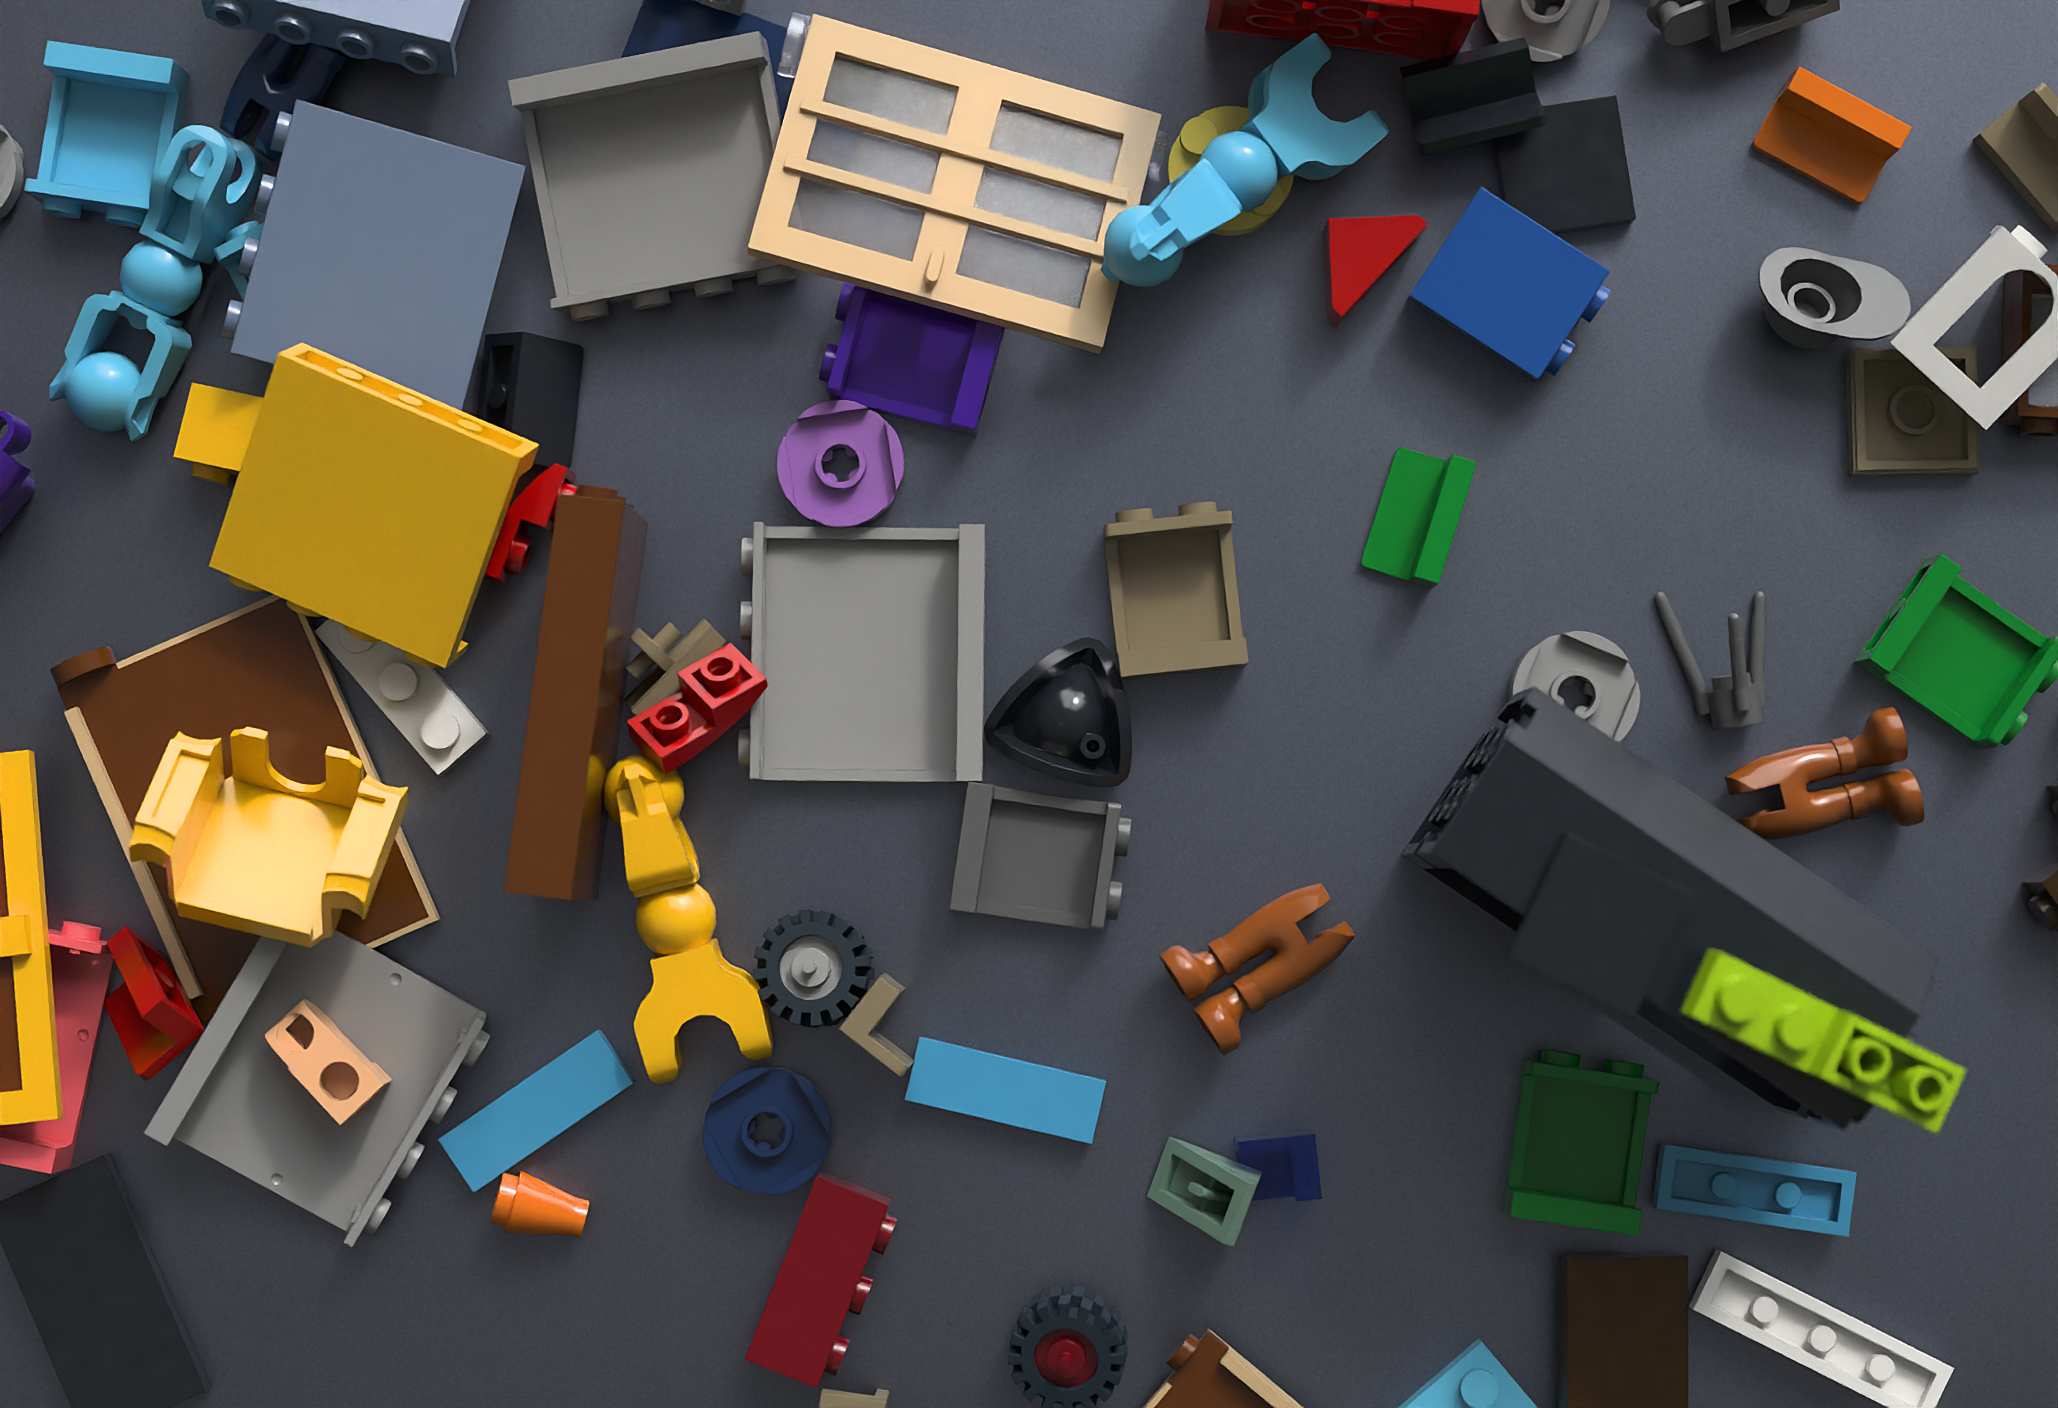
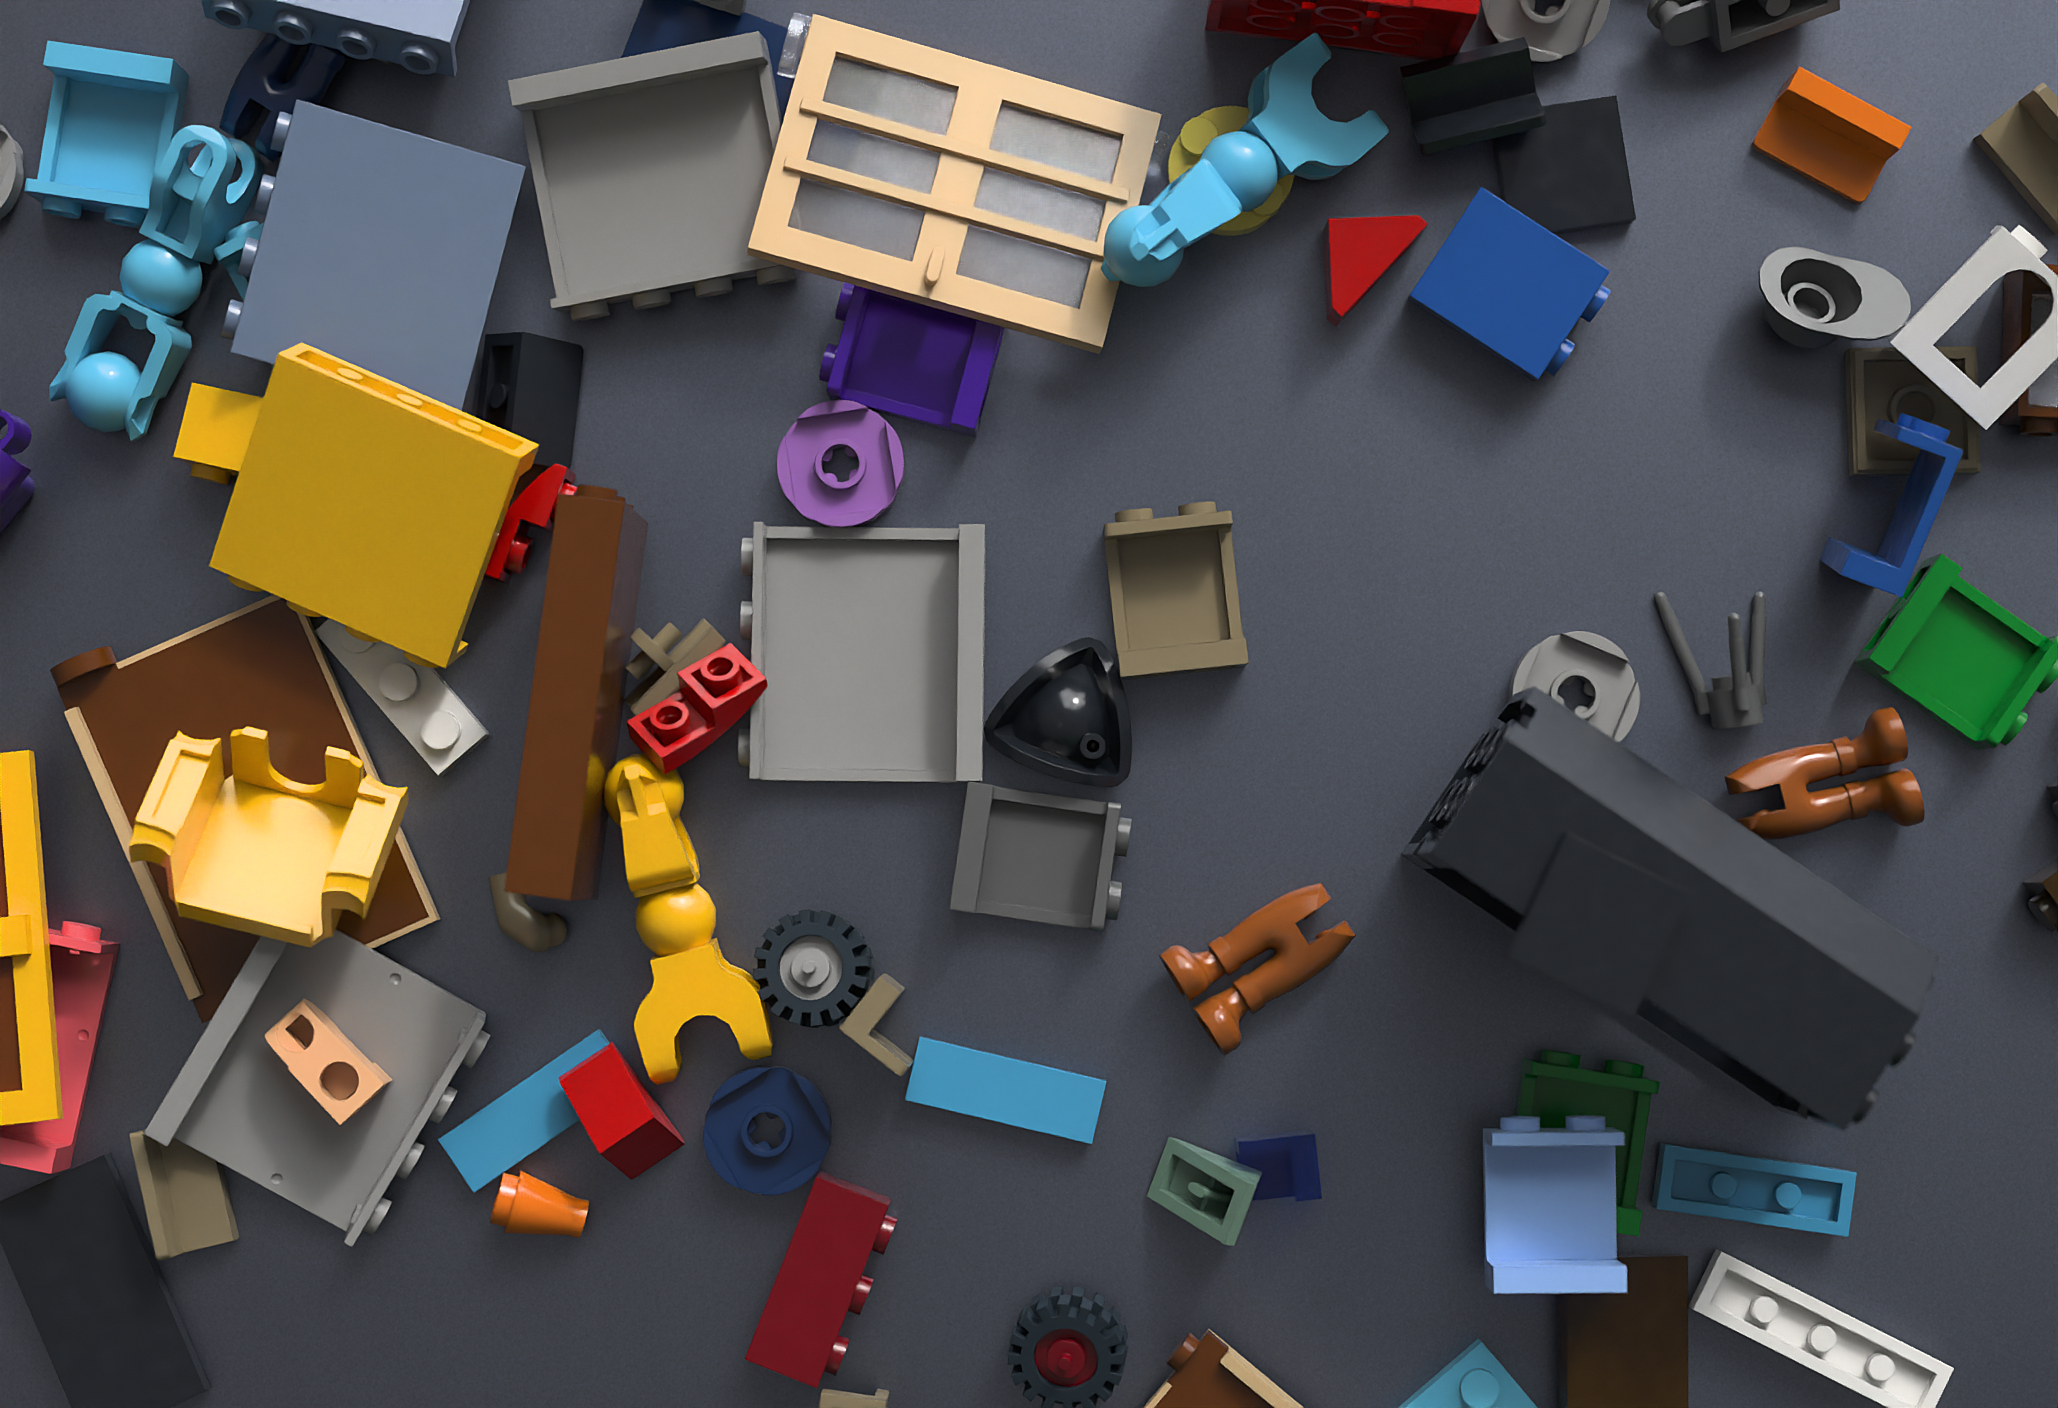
red panel [104,925,205,1081] -> none
green panel [1360,447,1477,589] -> none
lime slope [1680,949,1966,1134] -> none
none -> dark tan panel [130,1129,240,1261]
none -> dark tan arm [489,872,567,952]
none -> red slope [559,1042,685,1180]
none -> light blue panel [1483,1115,1627,1293]
none -> blue panel [1820,413,1964,597]

